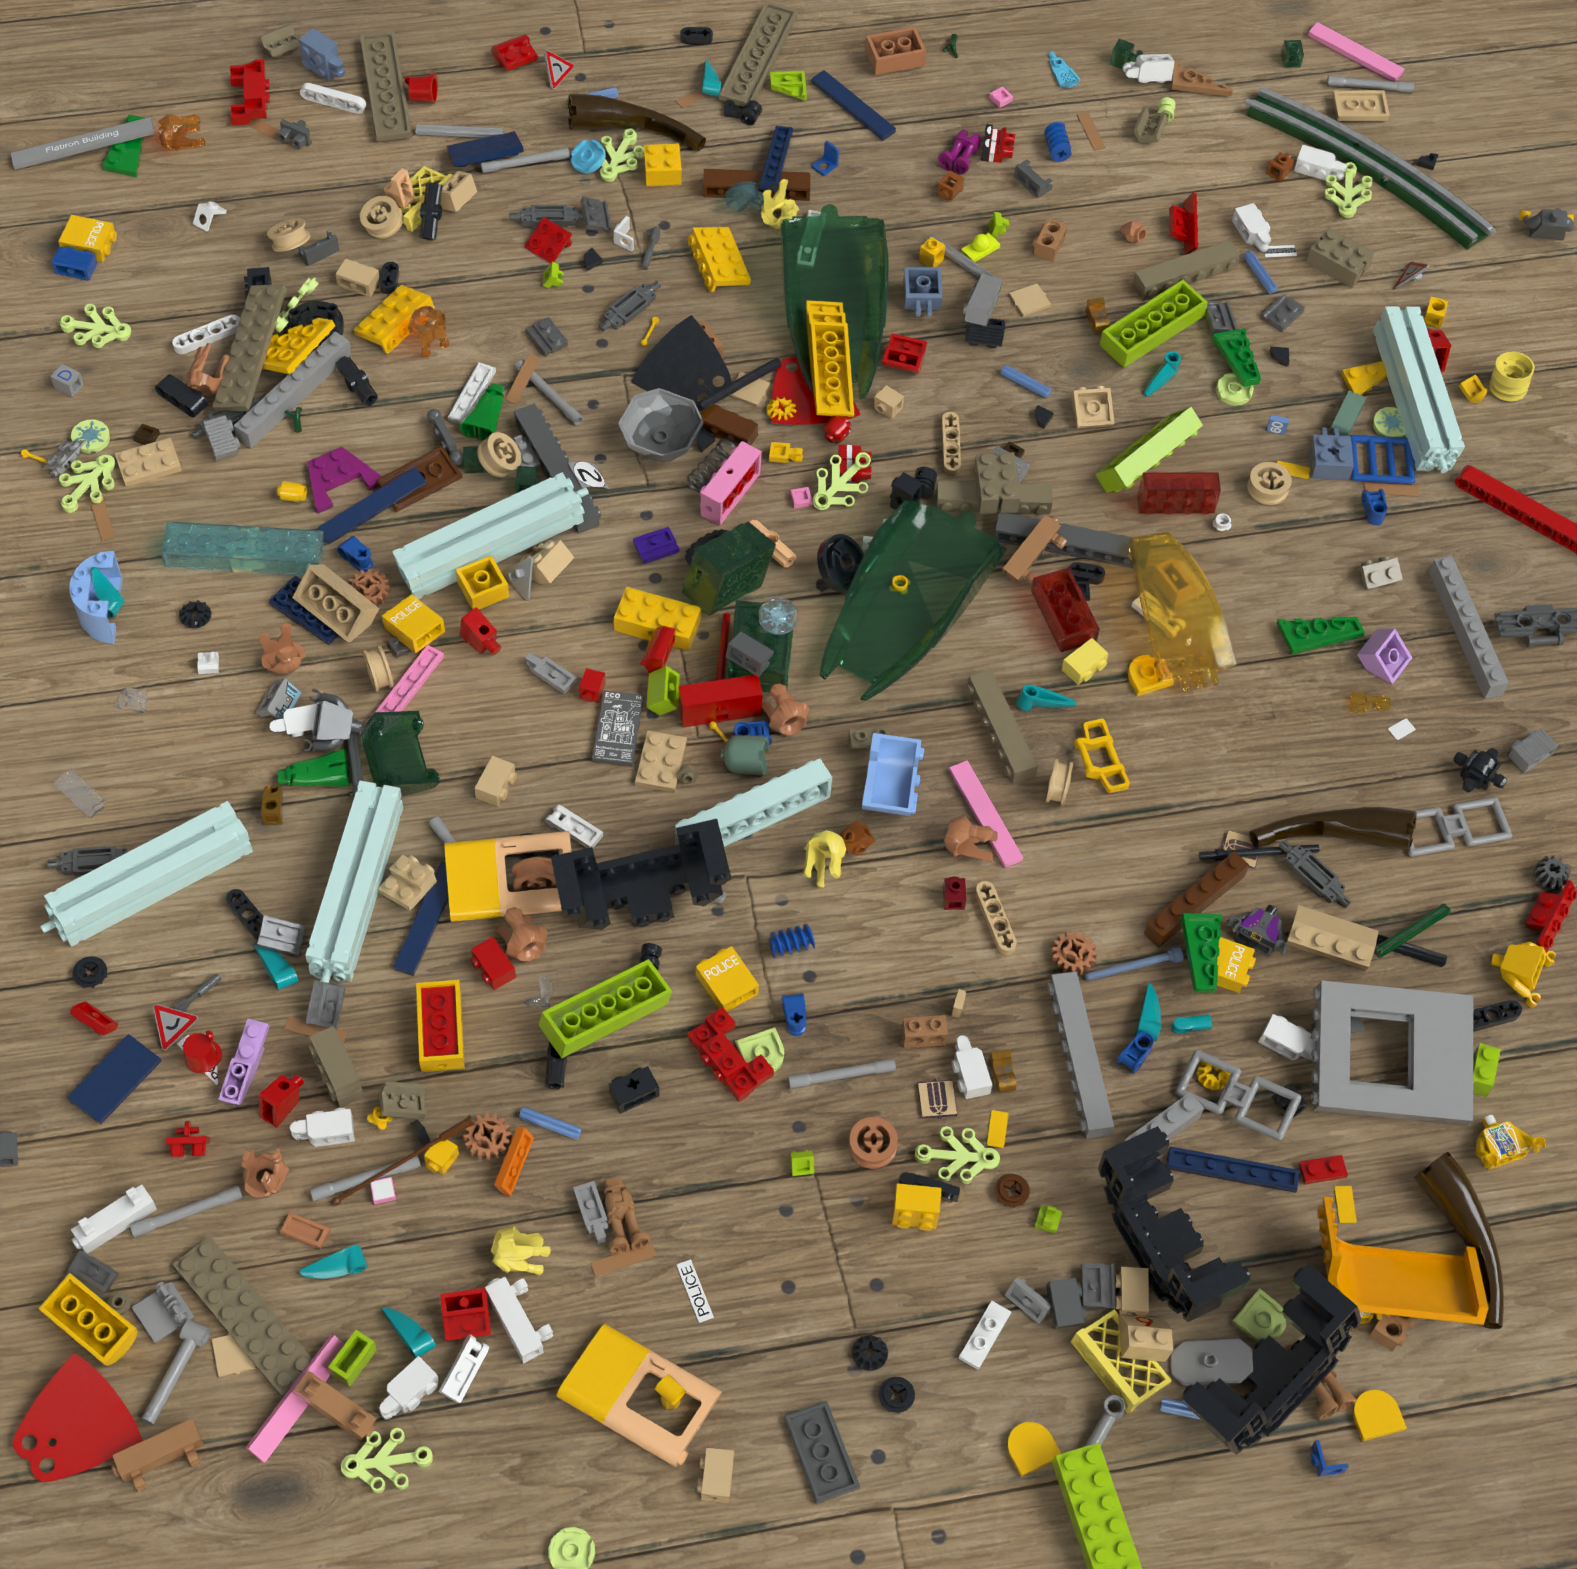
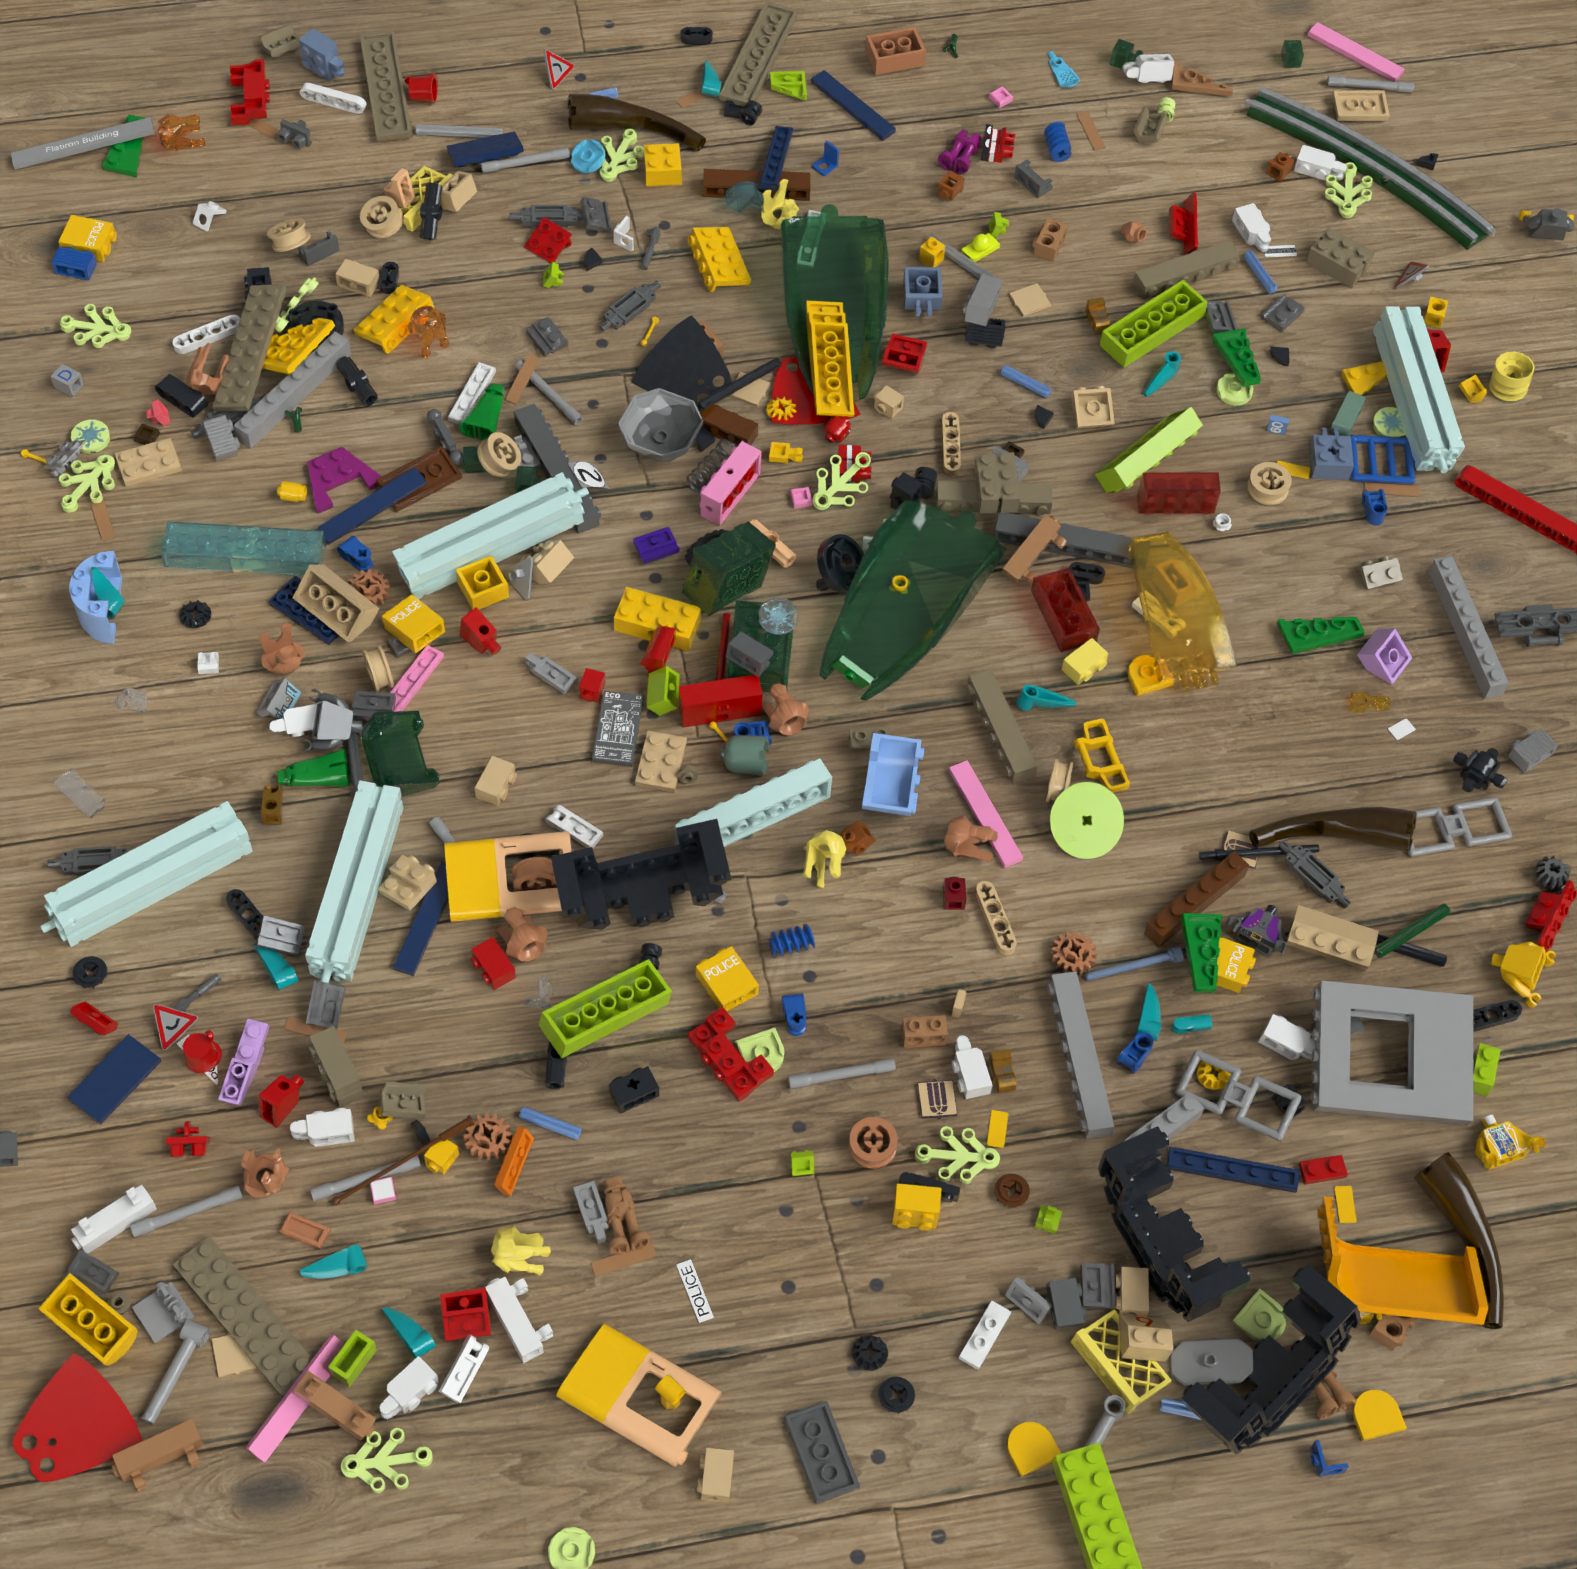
brick [416,980,465,1072] -> none
red brick [491,34,538,71] -> none
none -> coral tile [146,399,170,426]
none -> flat silver plate [352,691,396,722]
none -> green plate [831,655,874,689]
none -> piece [1050,782,1124,859]

